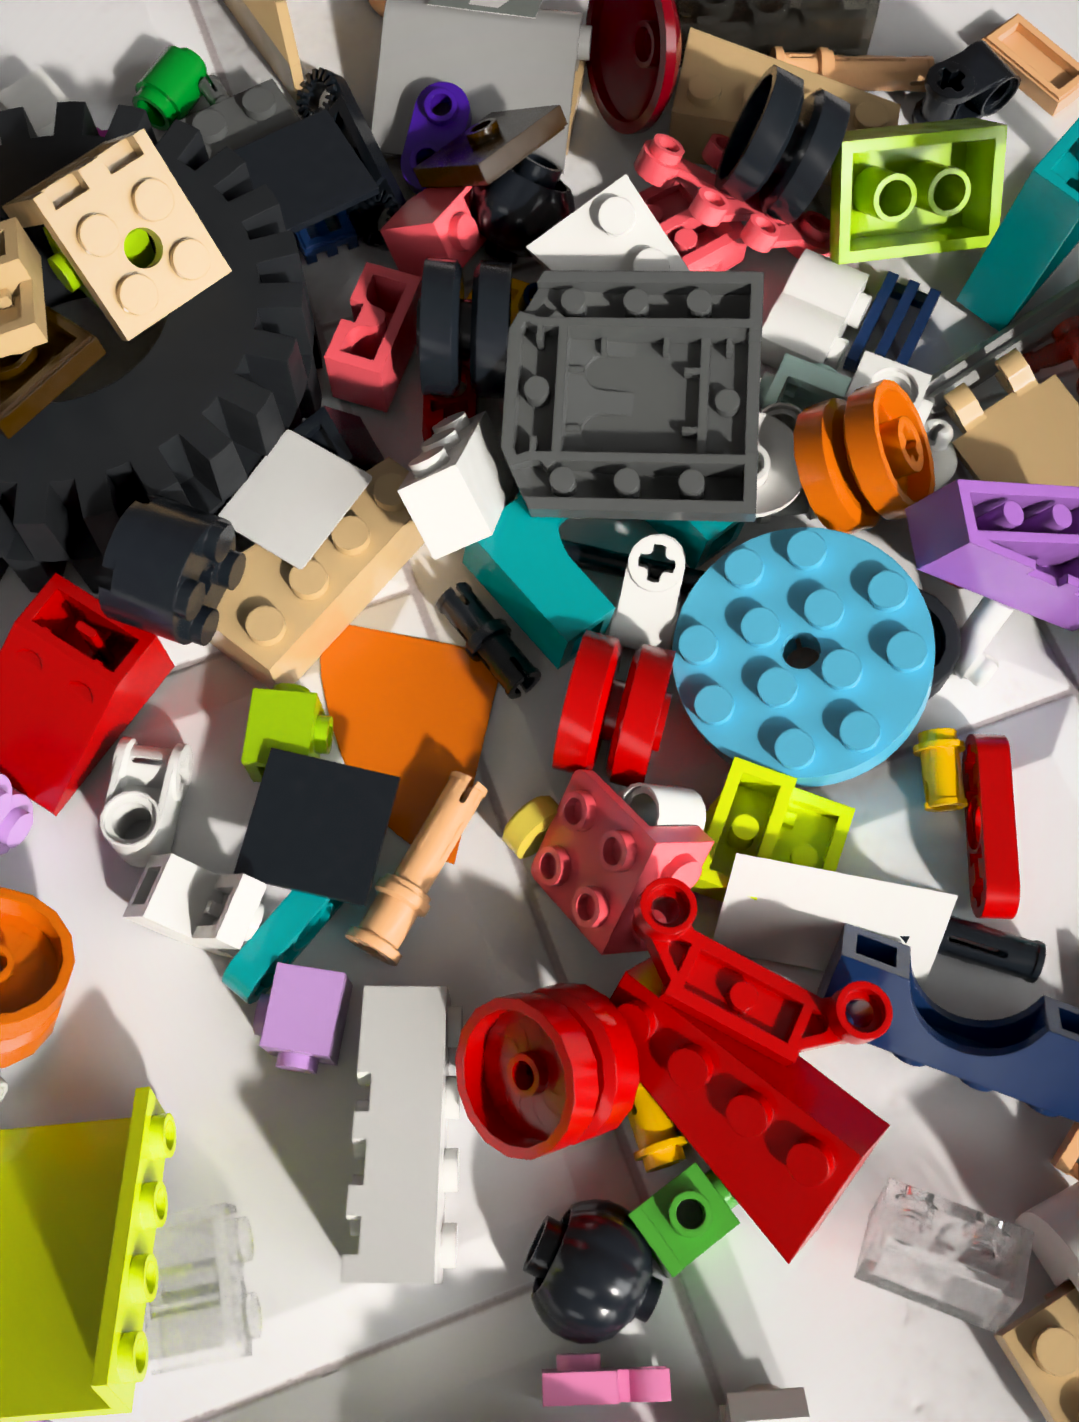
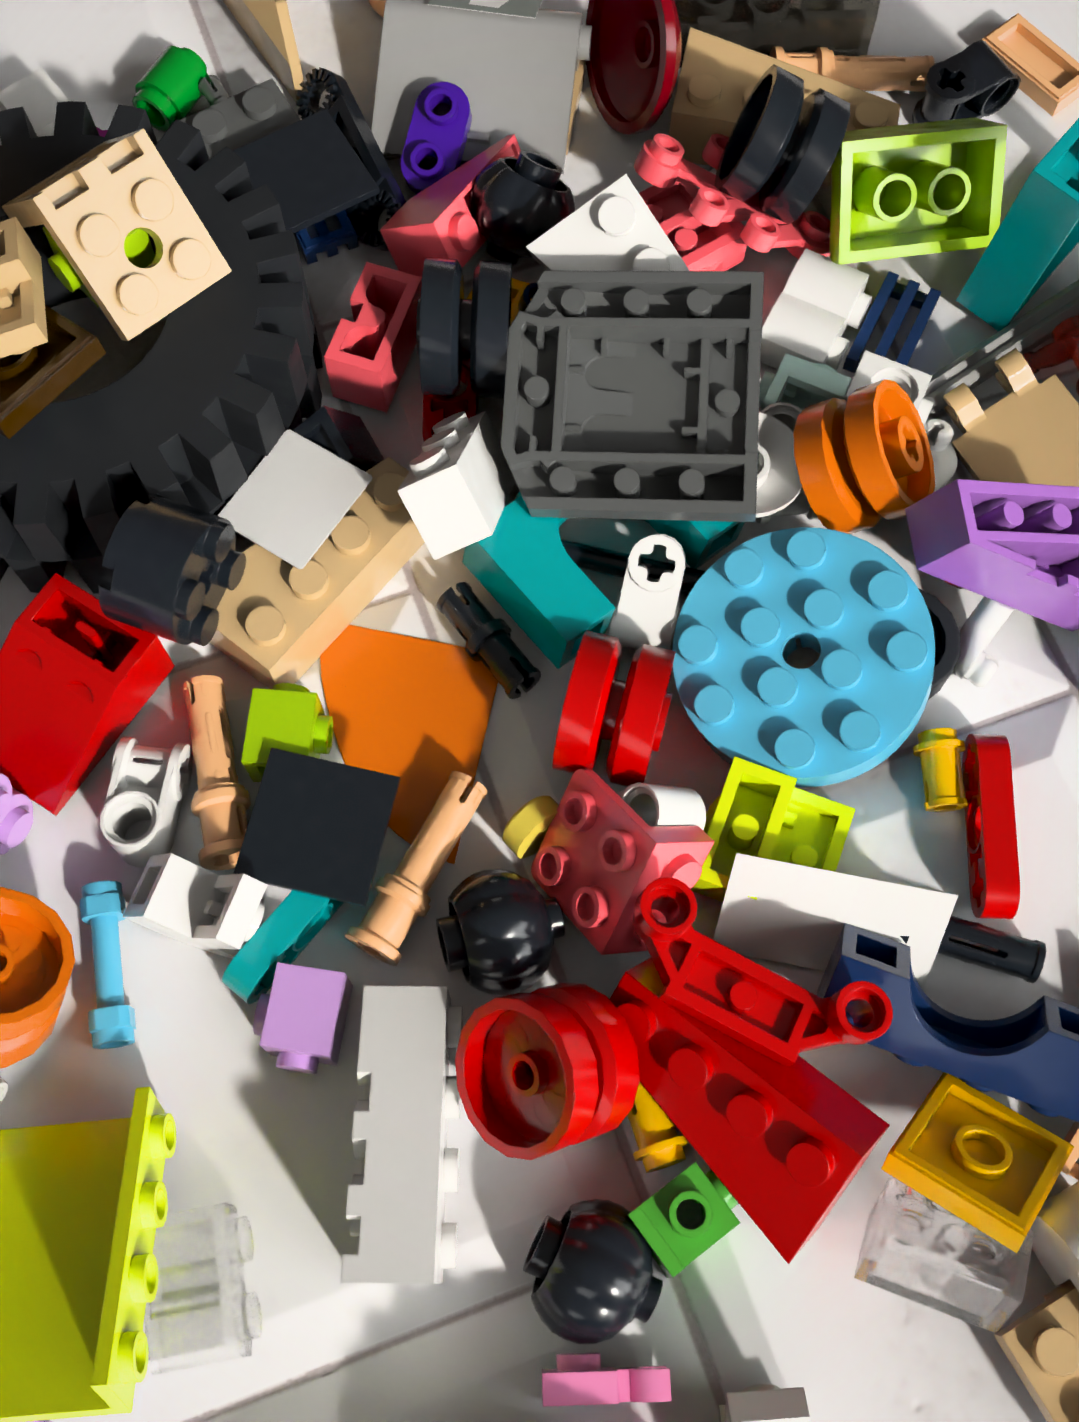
dark brown plate [413,105,568,188] -> none
none -> medium azure bar [80,881,136,1049]
none -> light nougat pin [182,675,251,870]
none -> black plant [436,869,565,996]
none -> yellow tile [881,1072,1074,1253]

